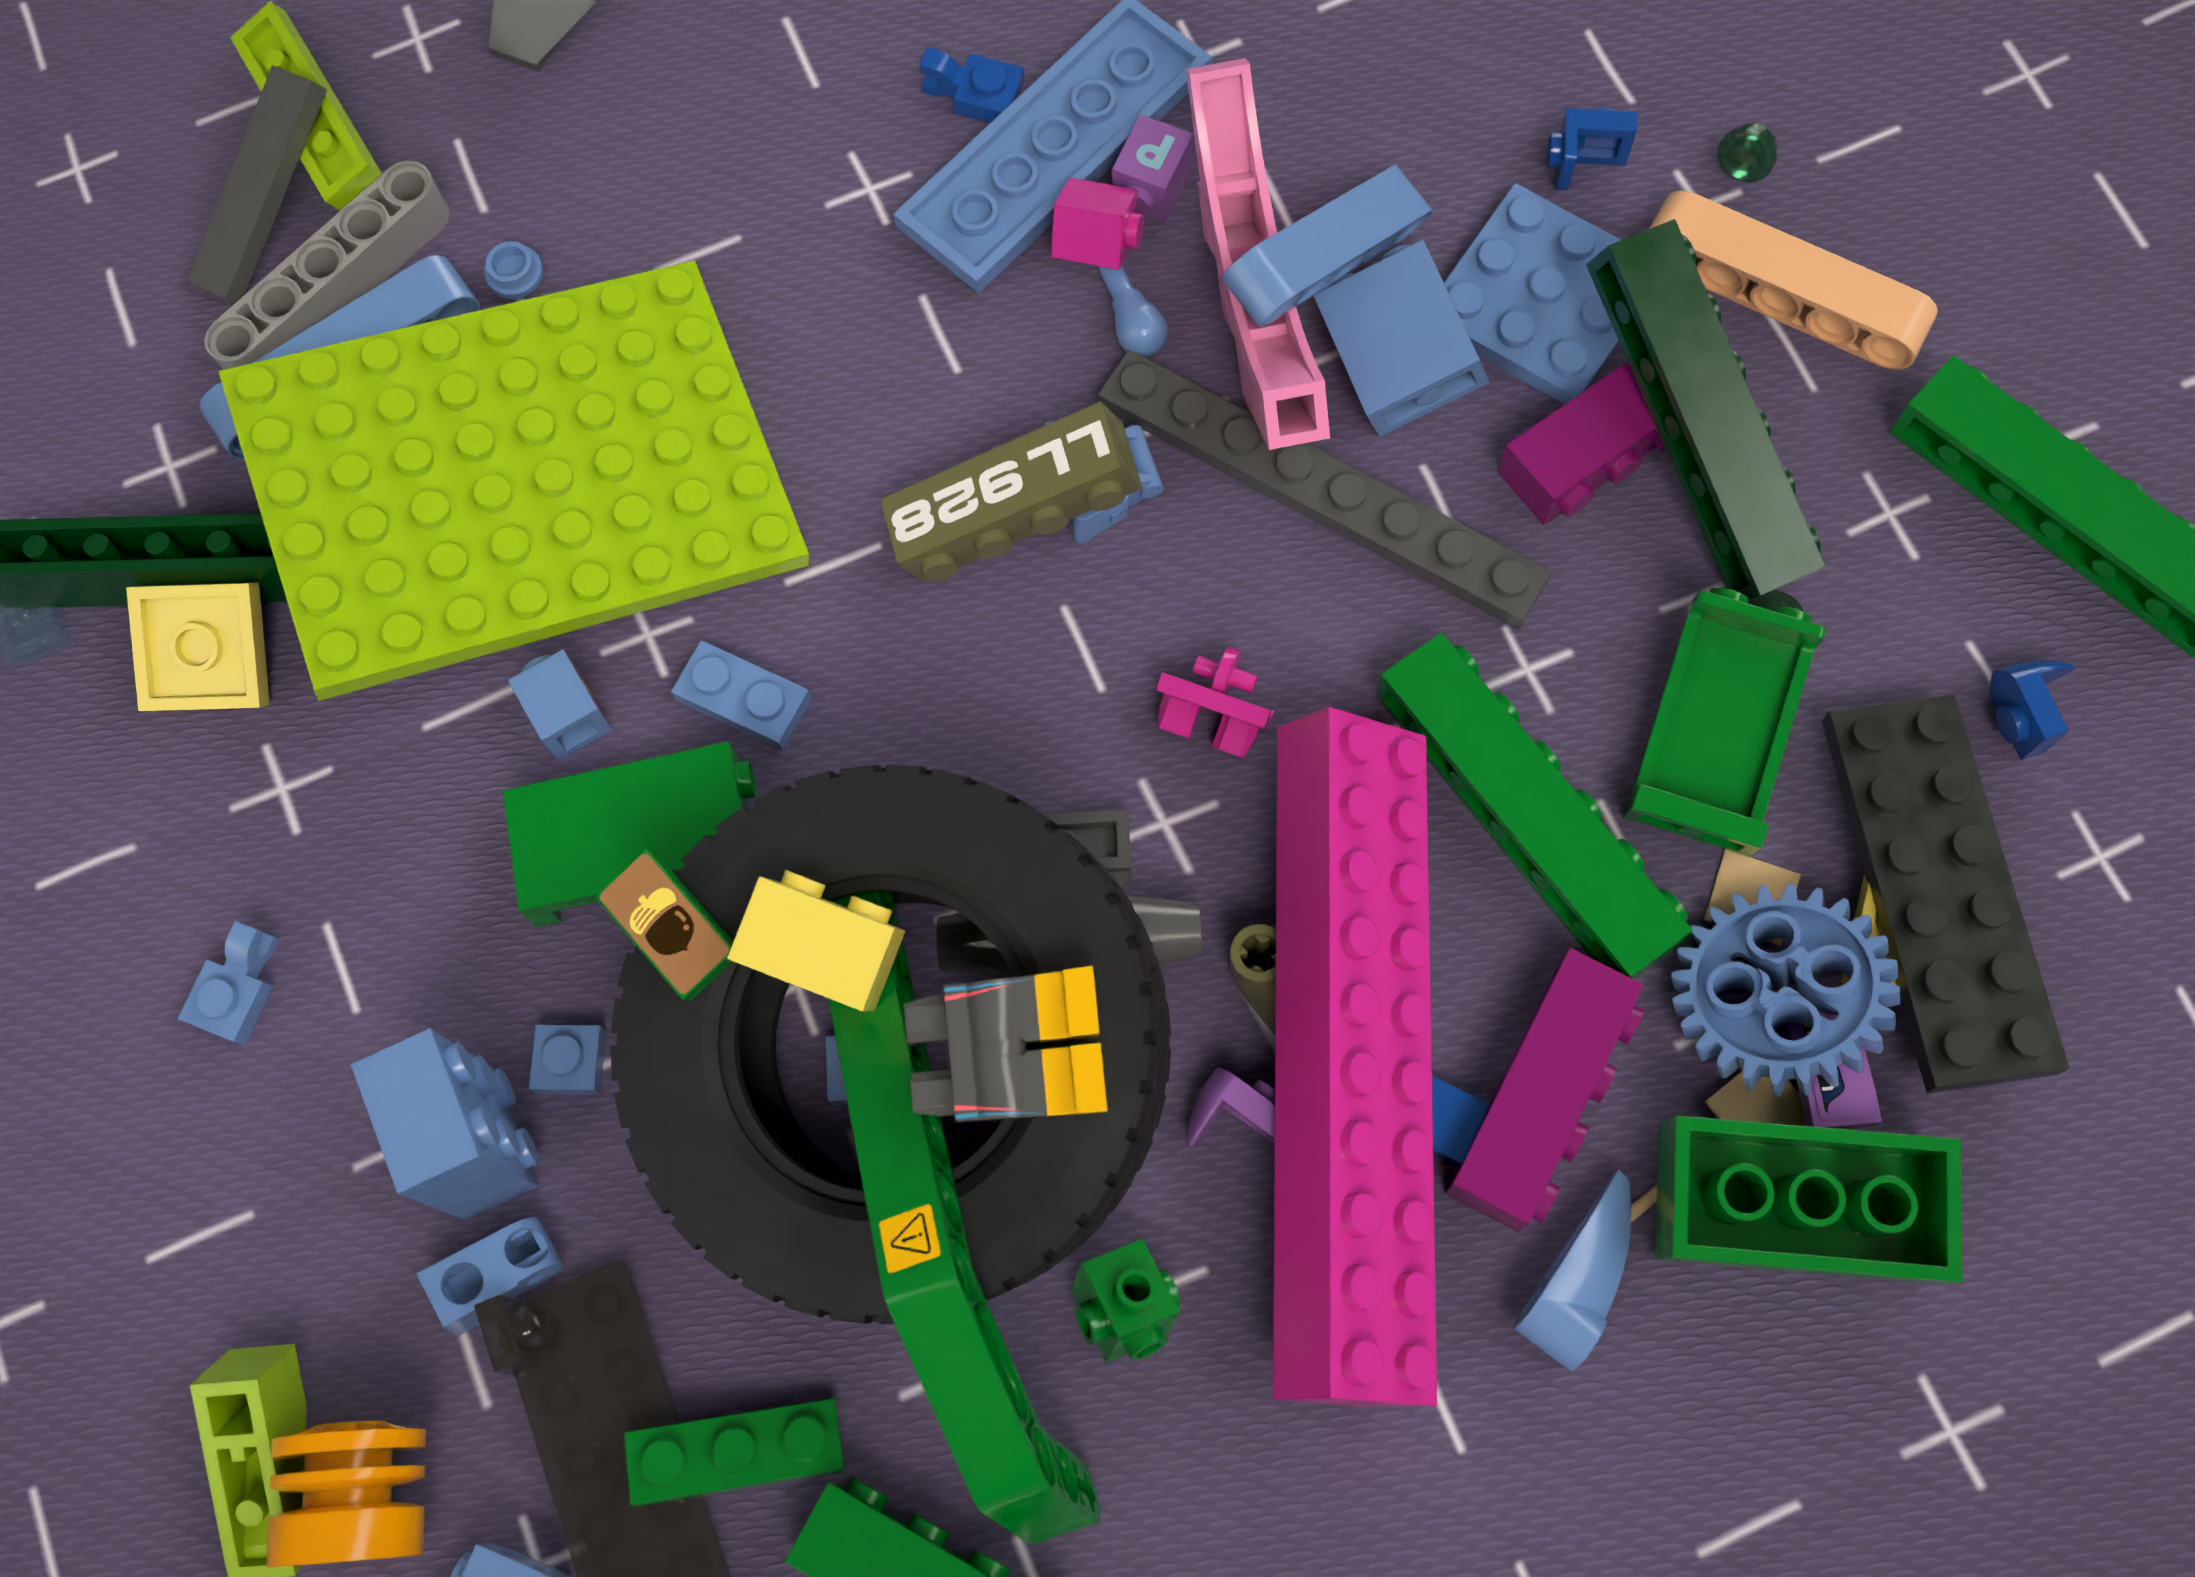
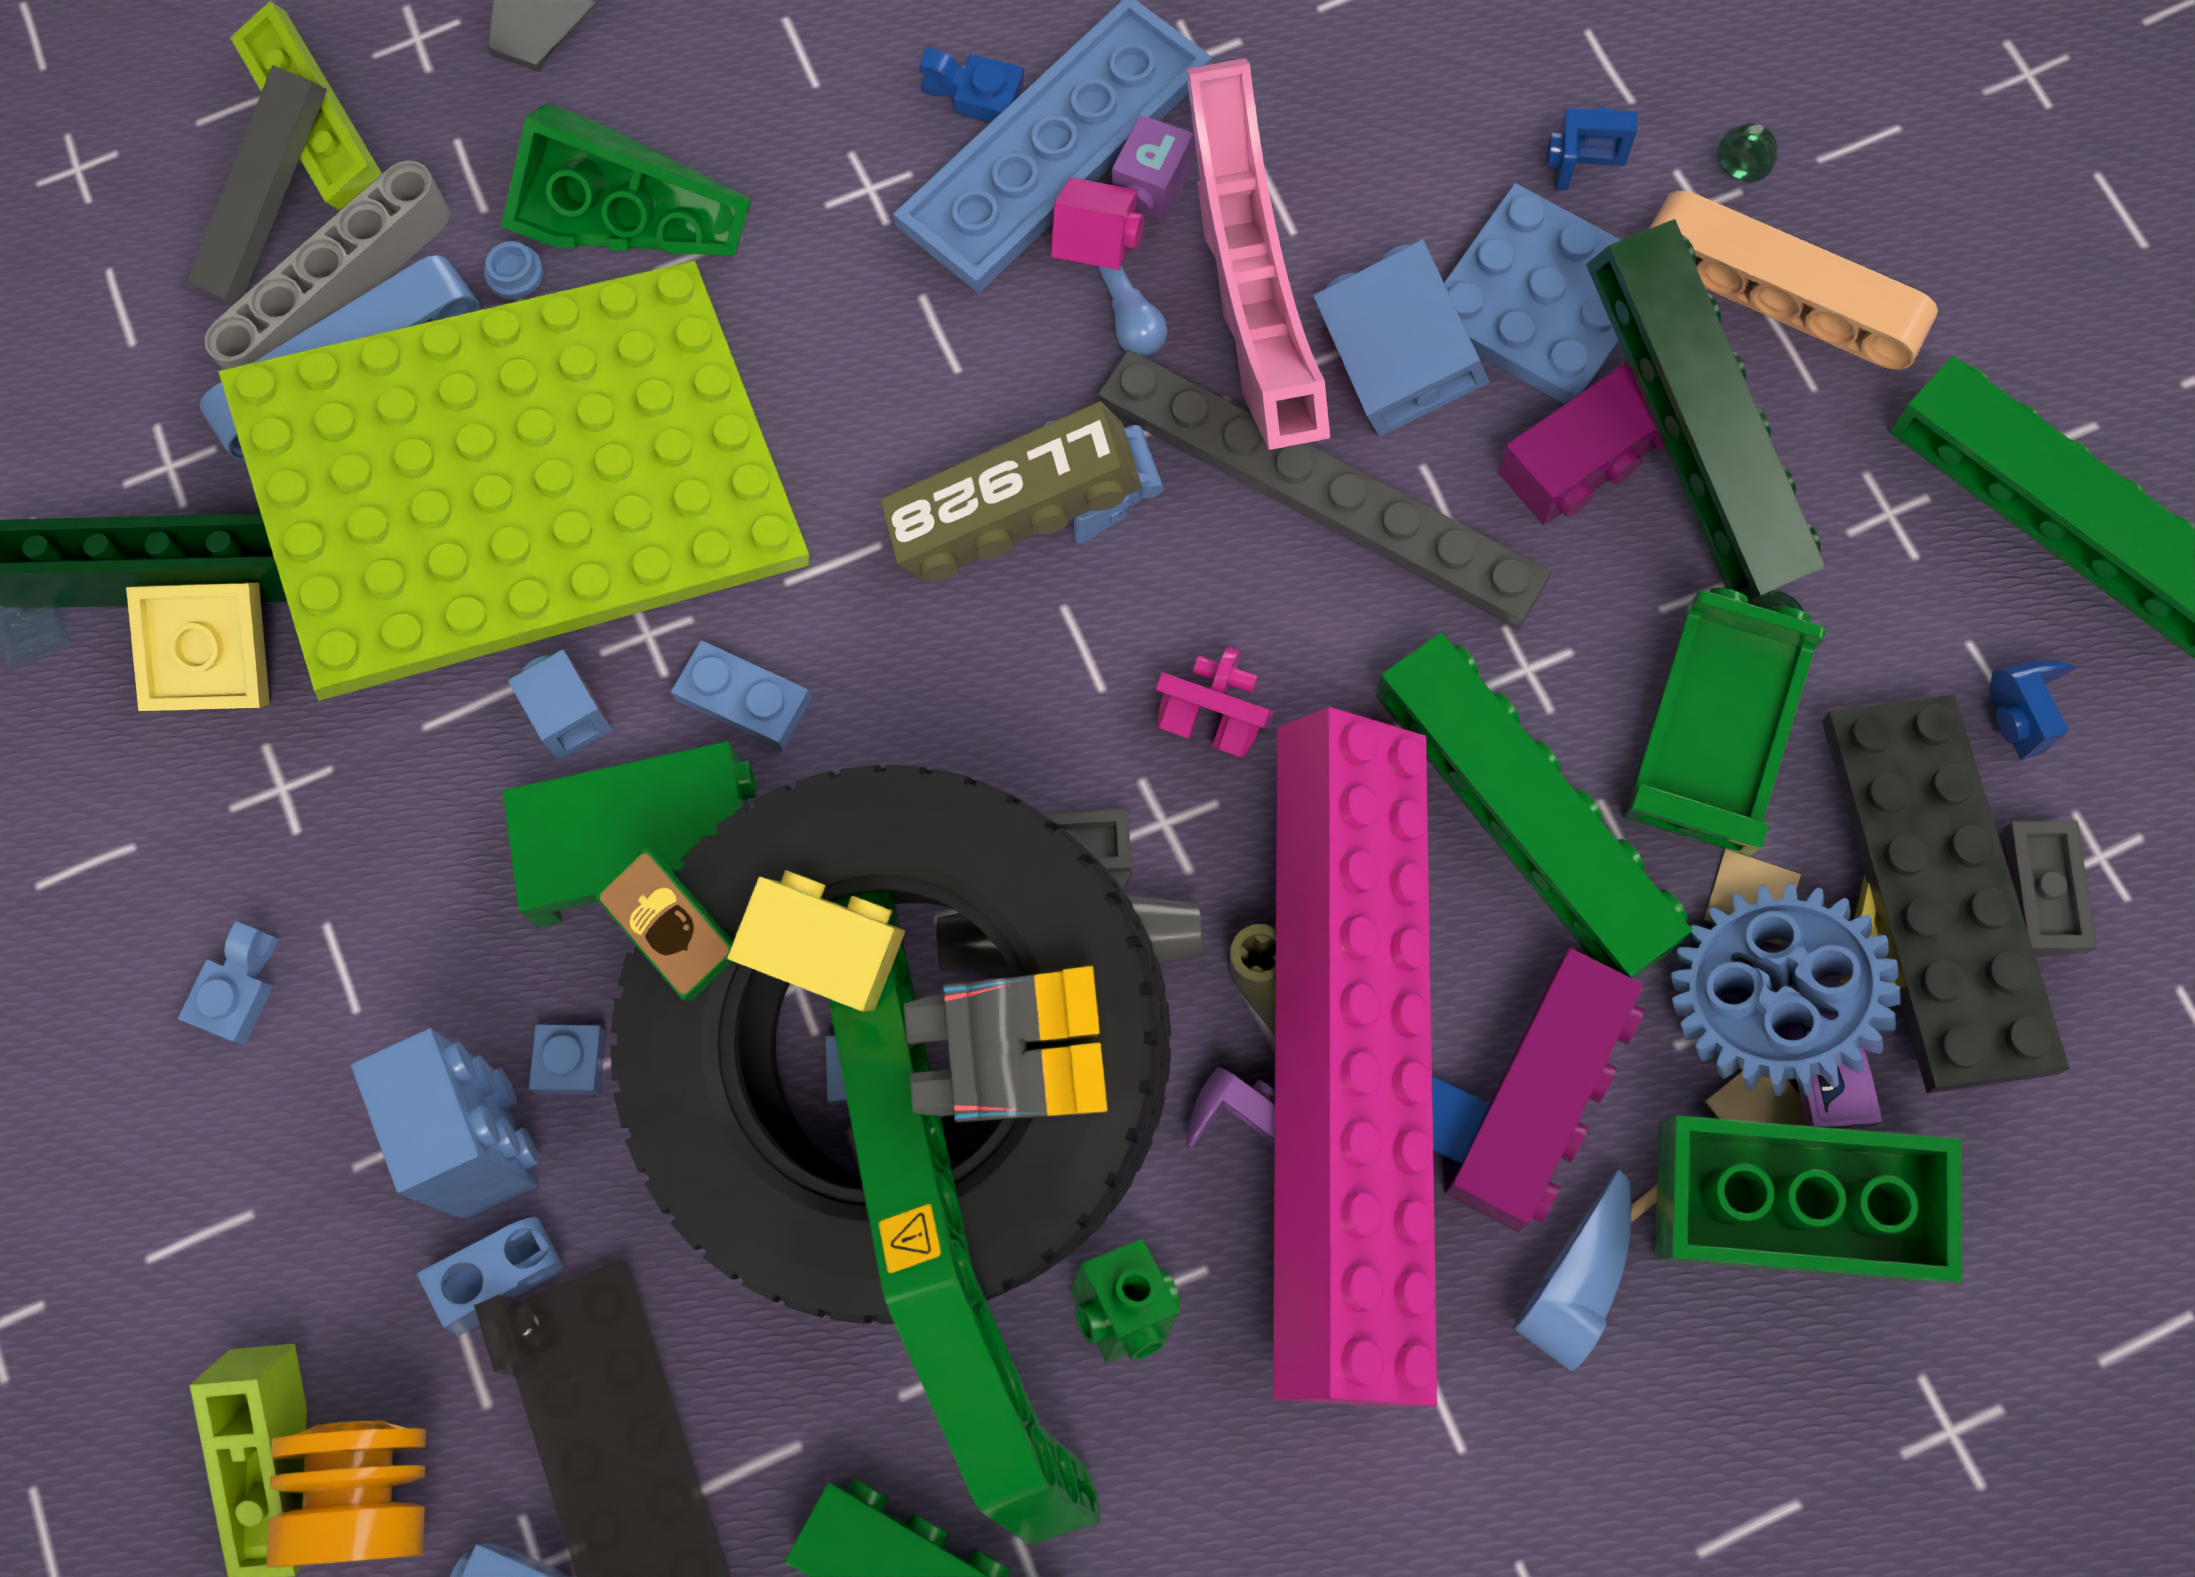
green plate [624,1398,844,1508] -> none
medium blue beam [1221,165,1433,328] -> none
none -> green wedge [501,103,752,256]
none -> dark grey plate [2002,821,2097,955]

